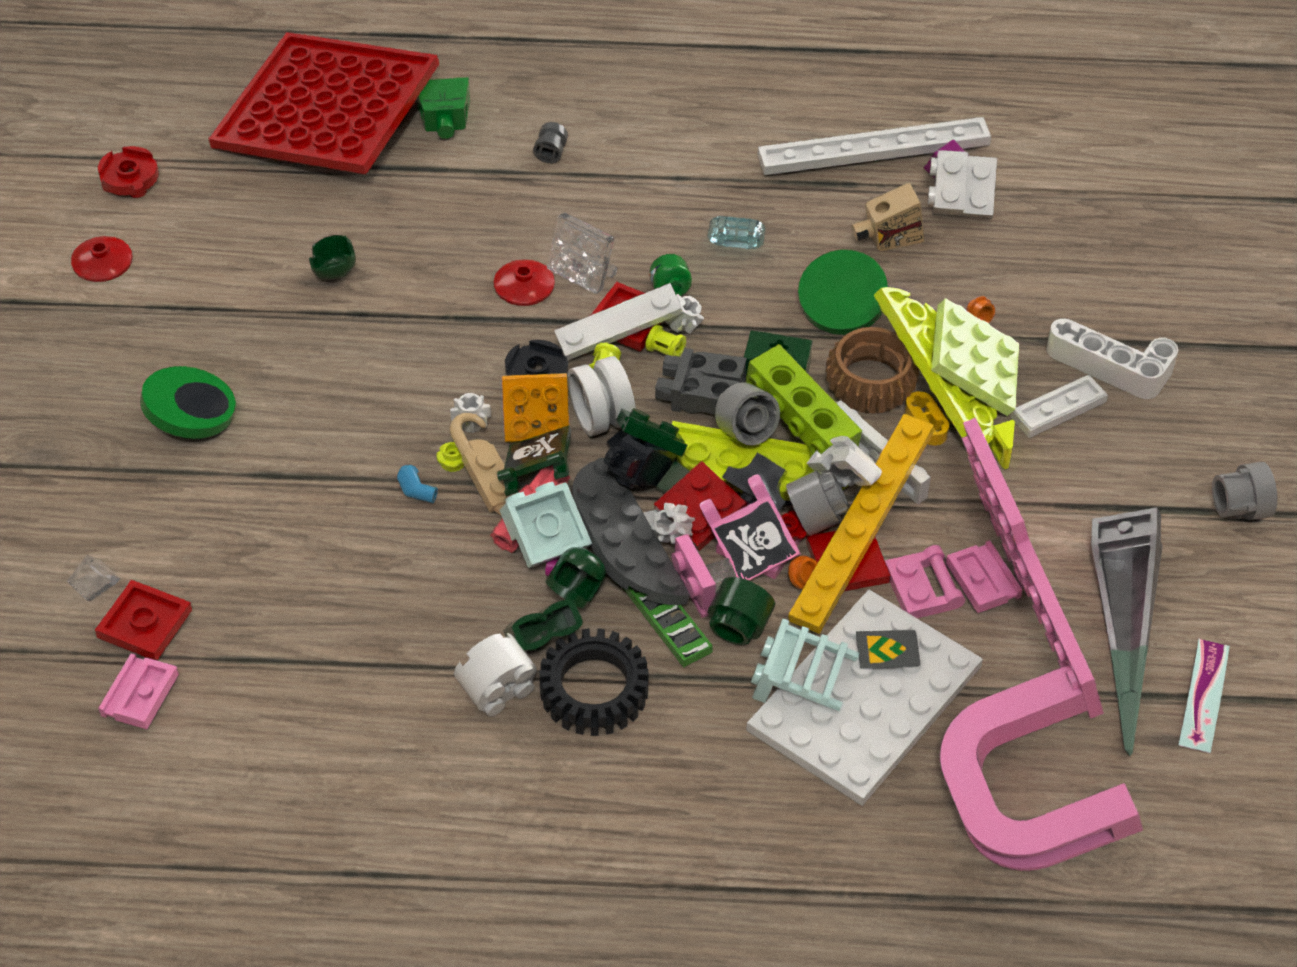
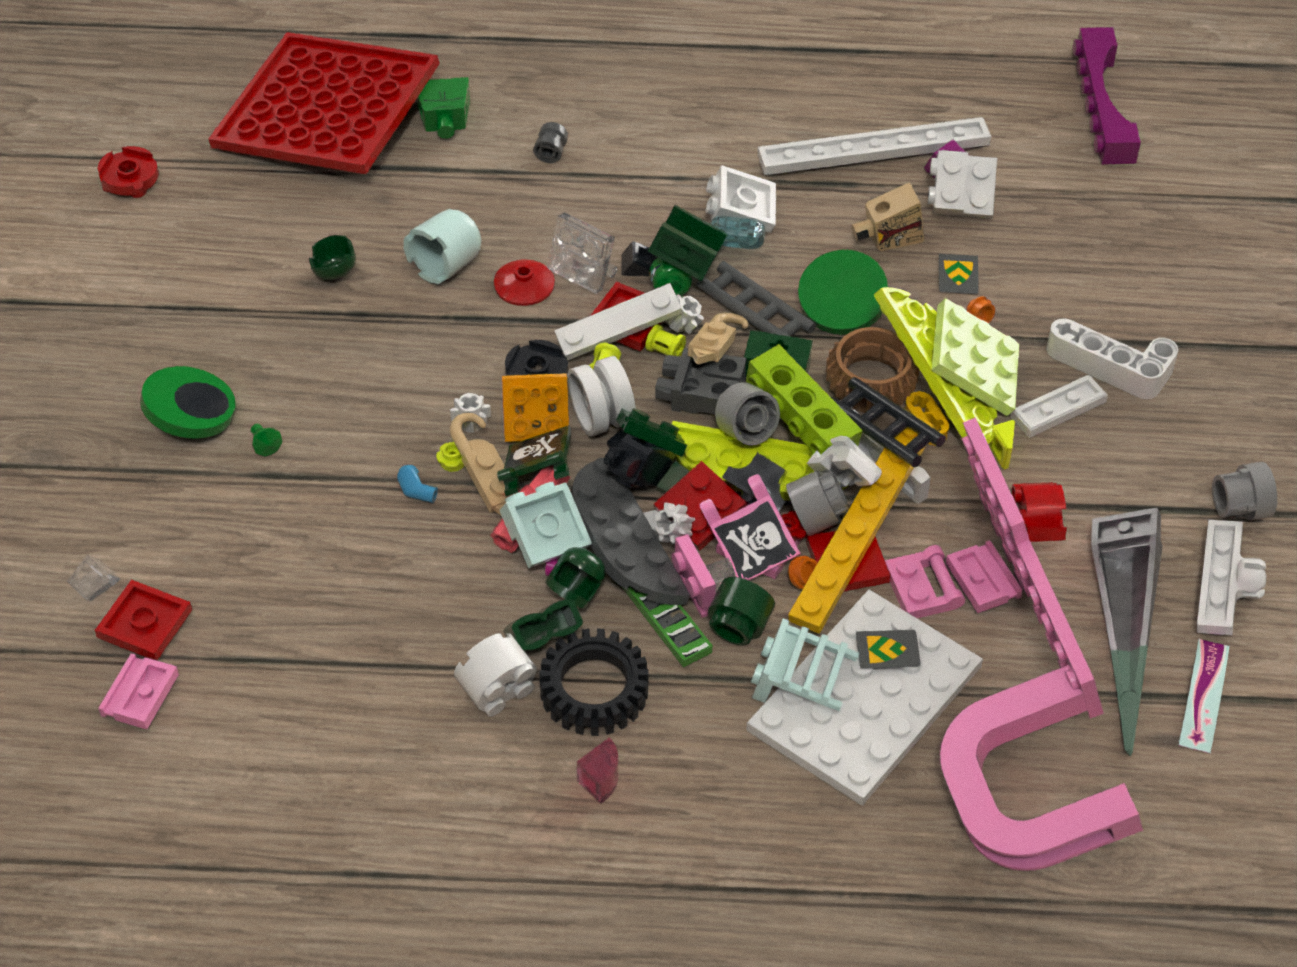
red dish [71,236,133,282] -> none
none -> green rock [250,424,283,457]
none -> light aqua cylinder [404,209,481,284]
none -> clear pink brick [577,737,618,804]
none -> black slope [621,241,658,276]
none -> dark green panel [648,205,728,281]
none -> tan plate [688,313,749,364]
none -> dark grey bar [696,261,816,337]
none -> white plate [706,165,776,233]
none -> black bar [831,377,946,468]
none -> dark grey sticker [939,254,979,294]
none -> red cylinder [1011,482,1067,542]
none -> magenta arch [1073,27,1141,165]
none -> white plate [1197,520,1266,635]

